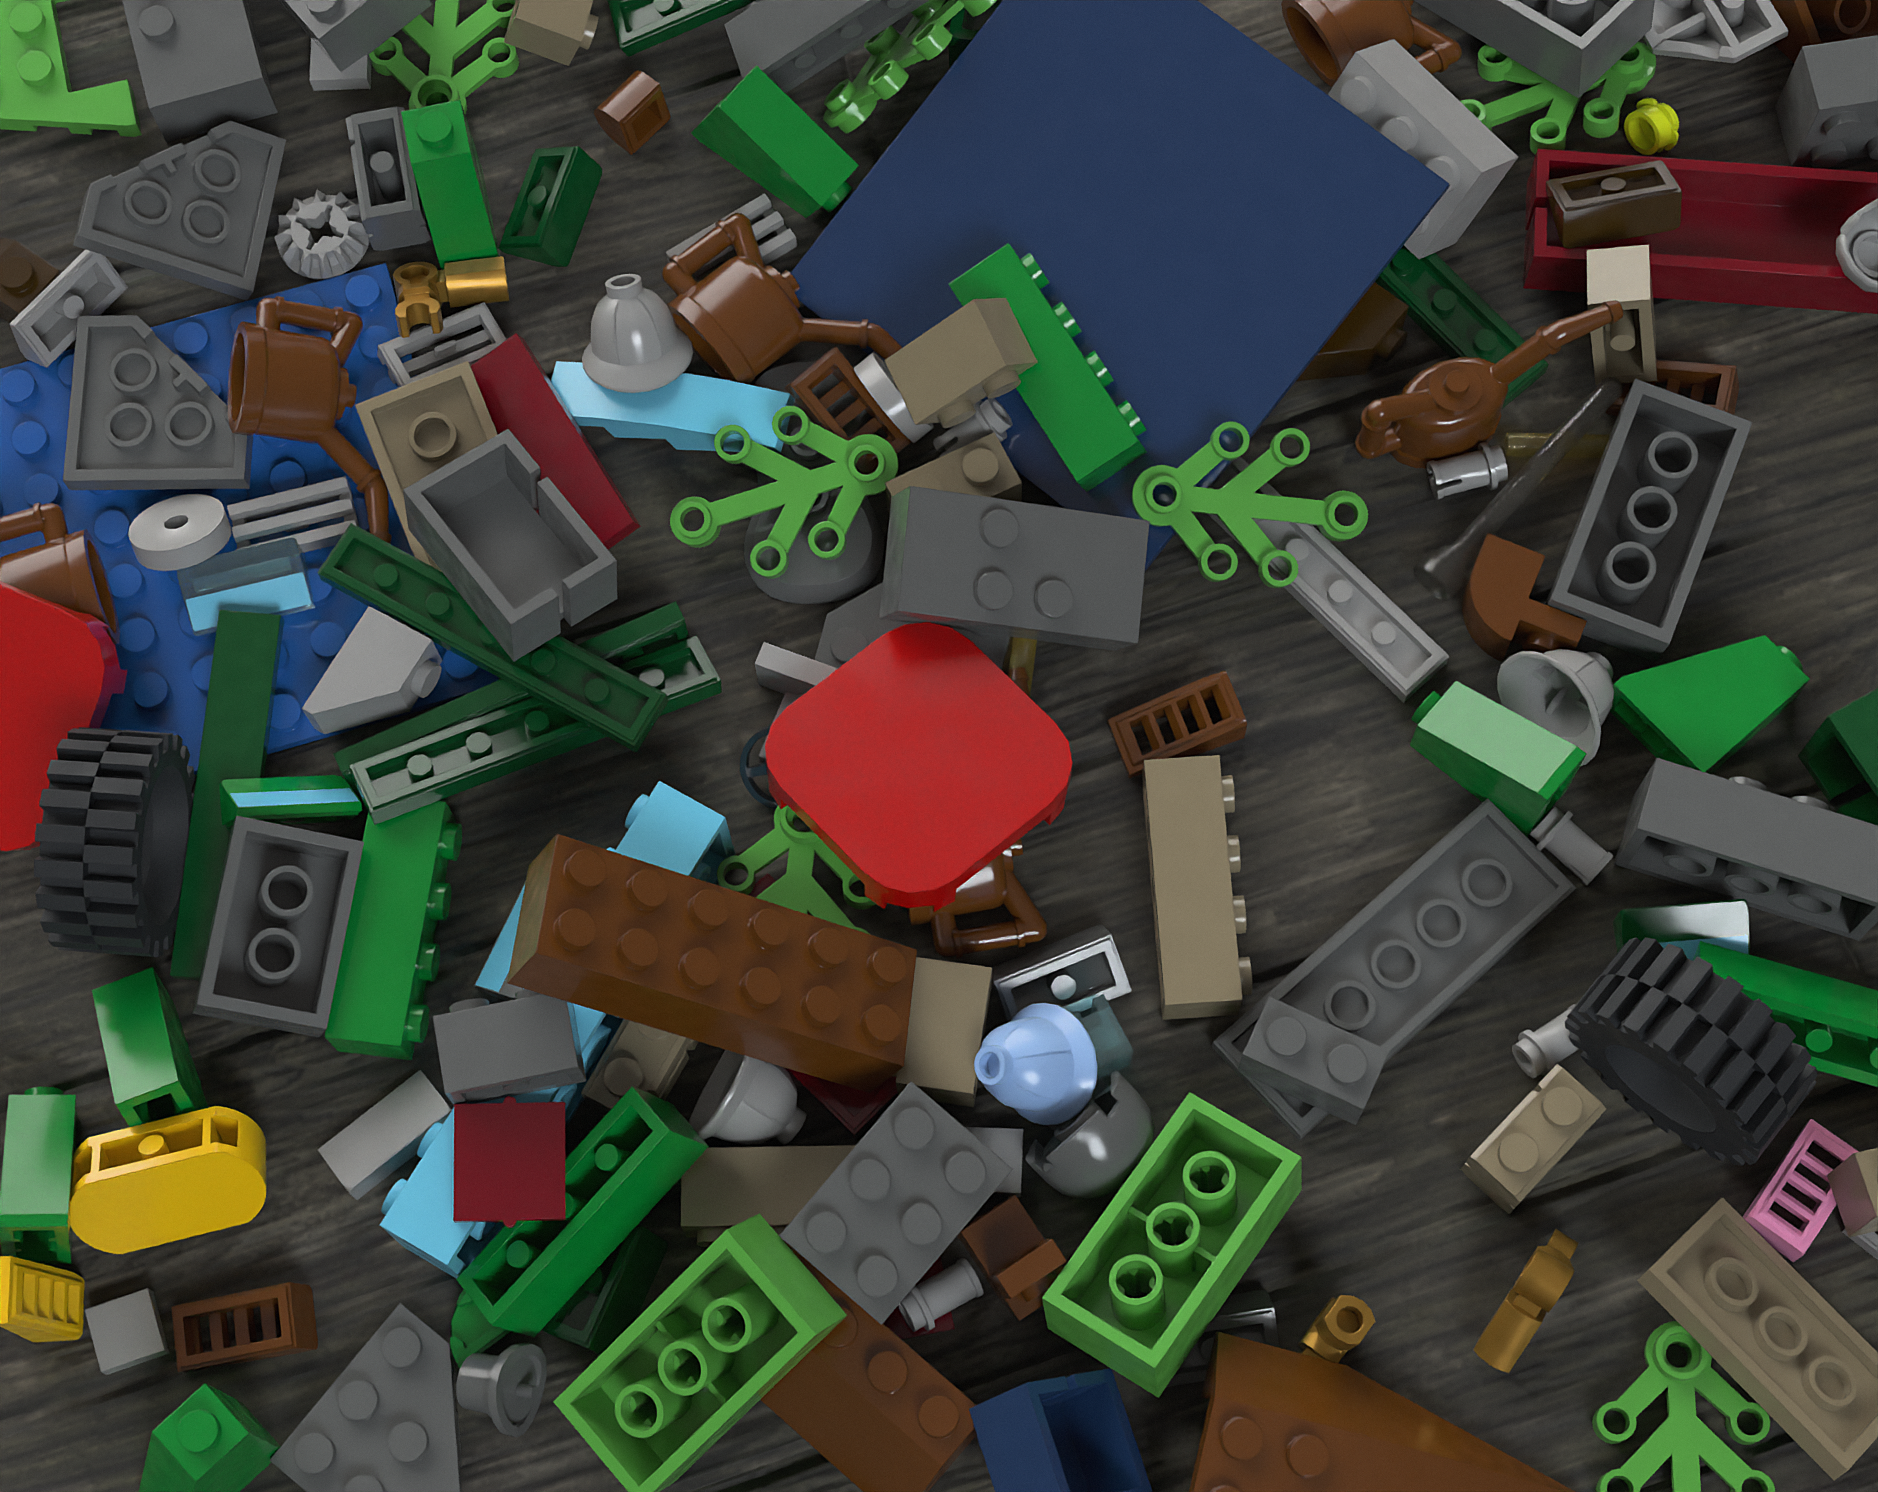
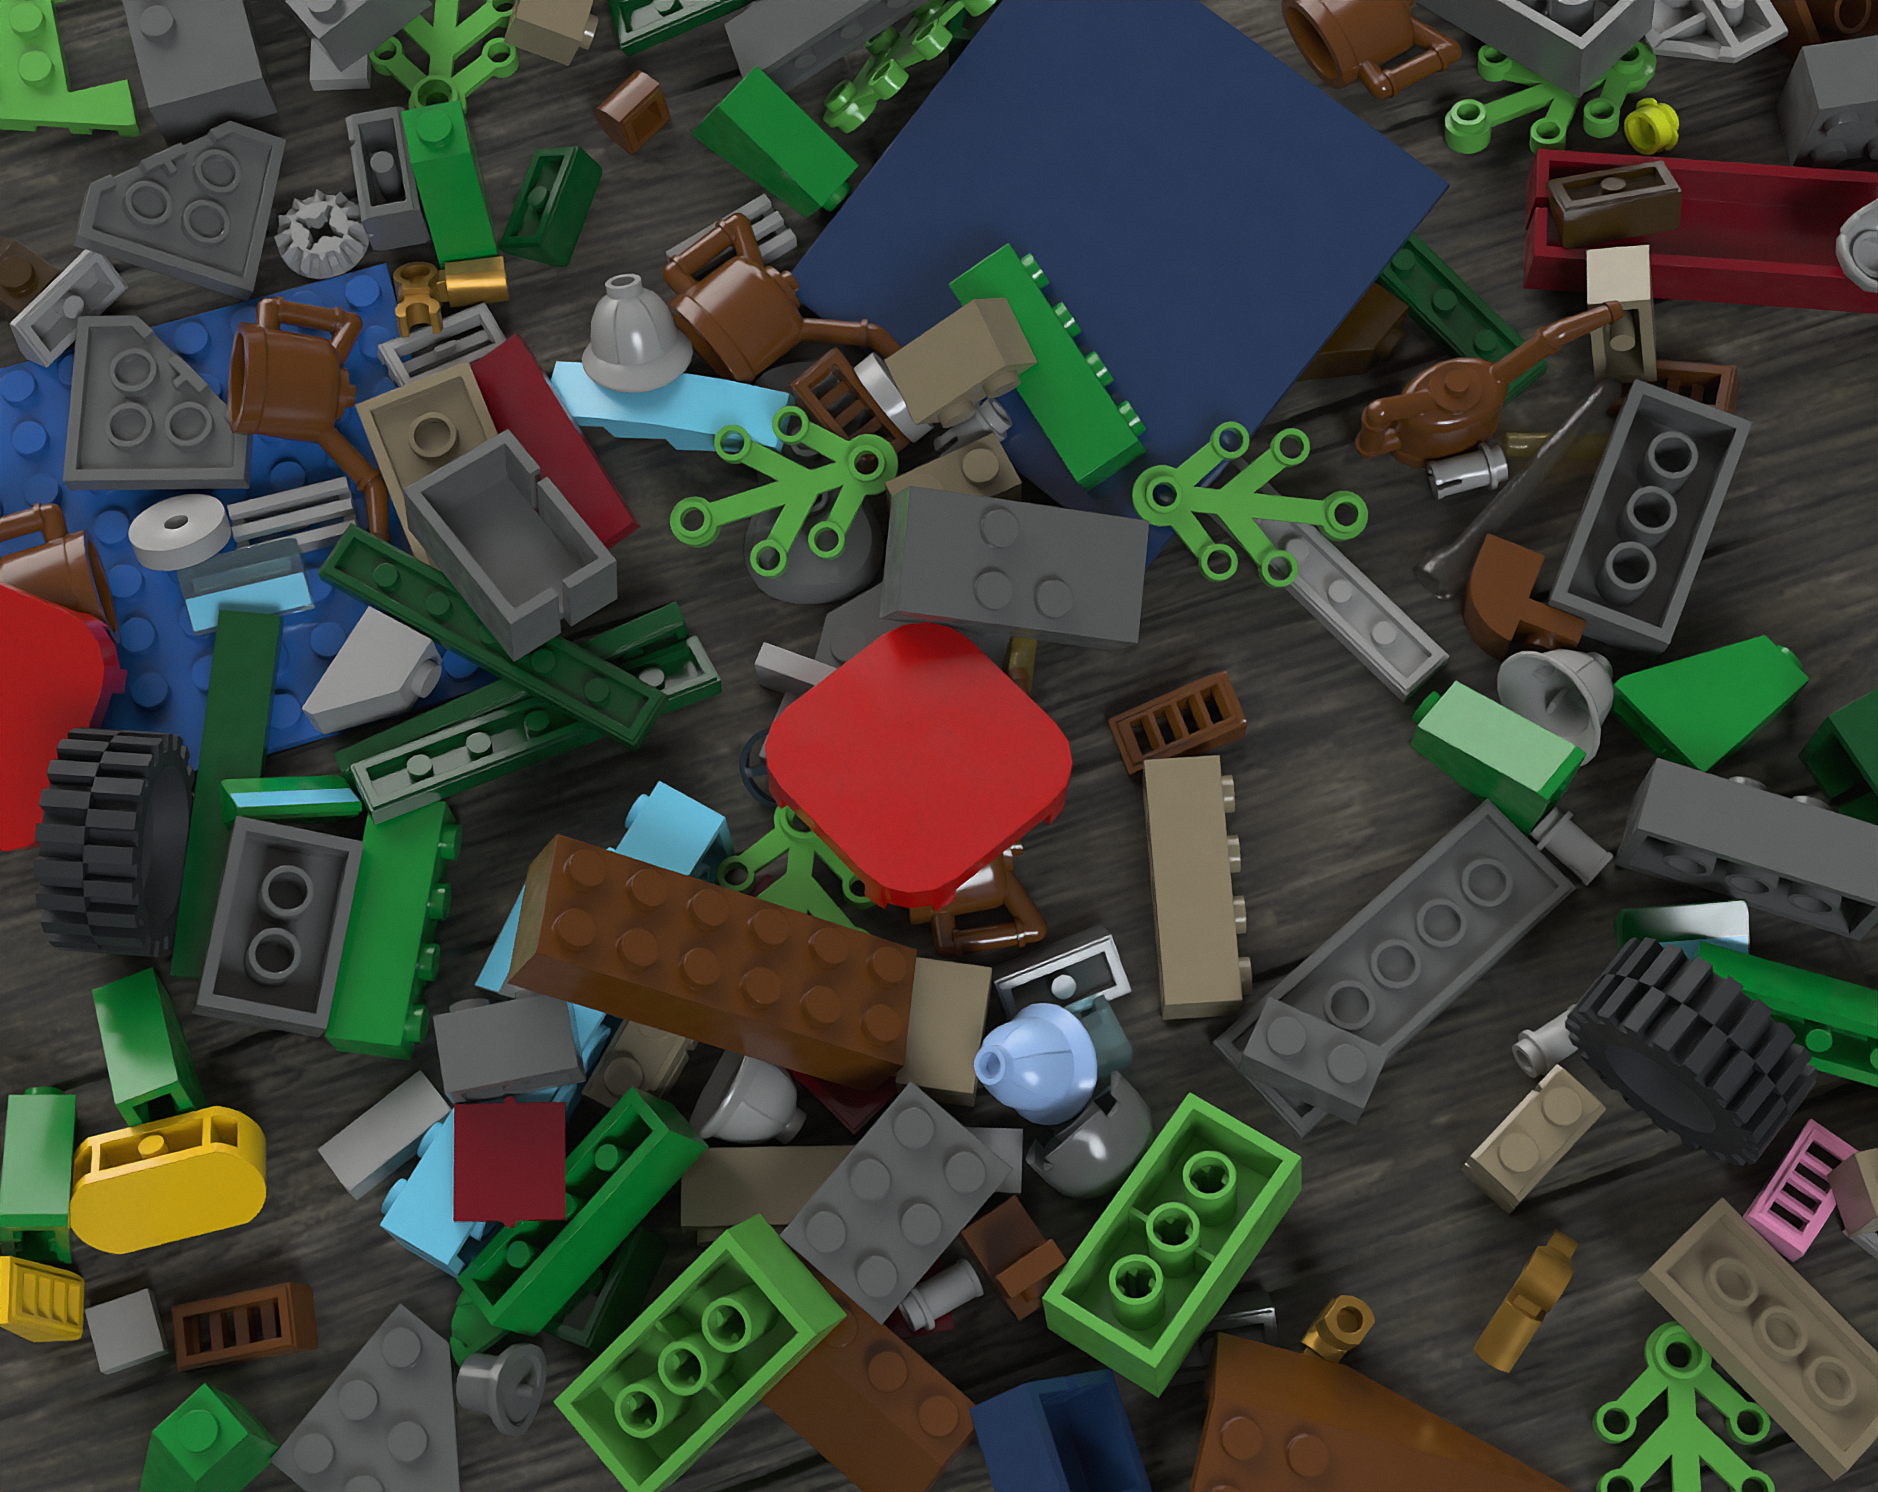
light grey brick [1328,39,1518,259] -> none

